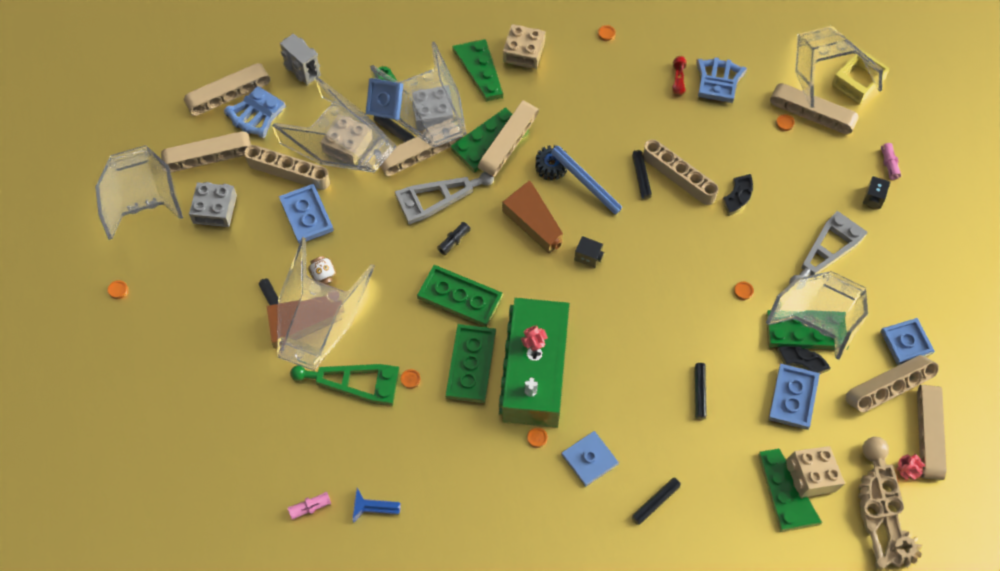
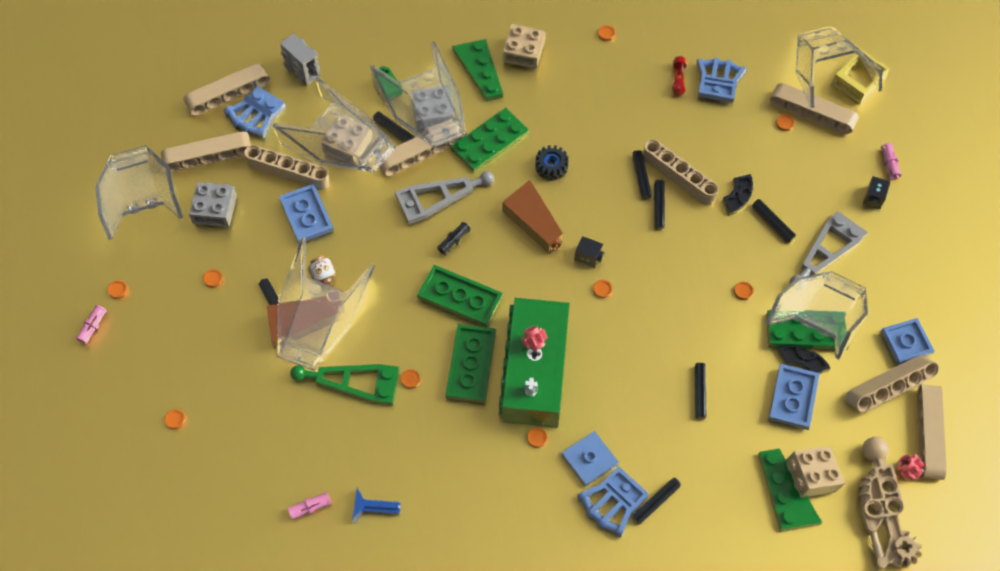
medium blue plate [365,78,403,120] -> none
tan beam [478,100,539,177] -> none
medium blue axle [551,145,622,214] -> none
none -> bright pink pin [76,305,107,344]
none -> orange piece [164,409,186,429]
none -> orange piece [203,269,223,288]
none -> medium blue plate [577,466,649,537]
none -> orange piece [593,280,613,298]
none -> black axle [654,179,665,230]
none -> black axle [752,199,796,243]

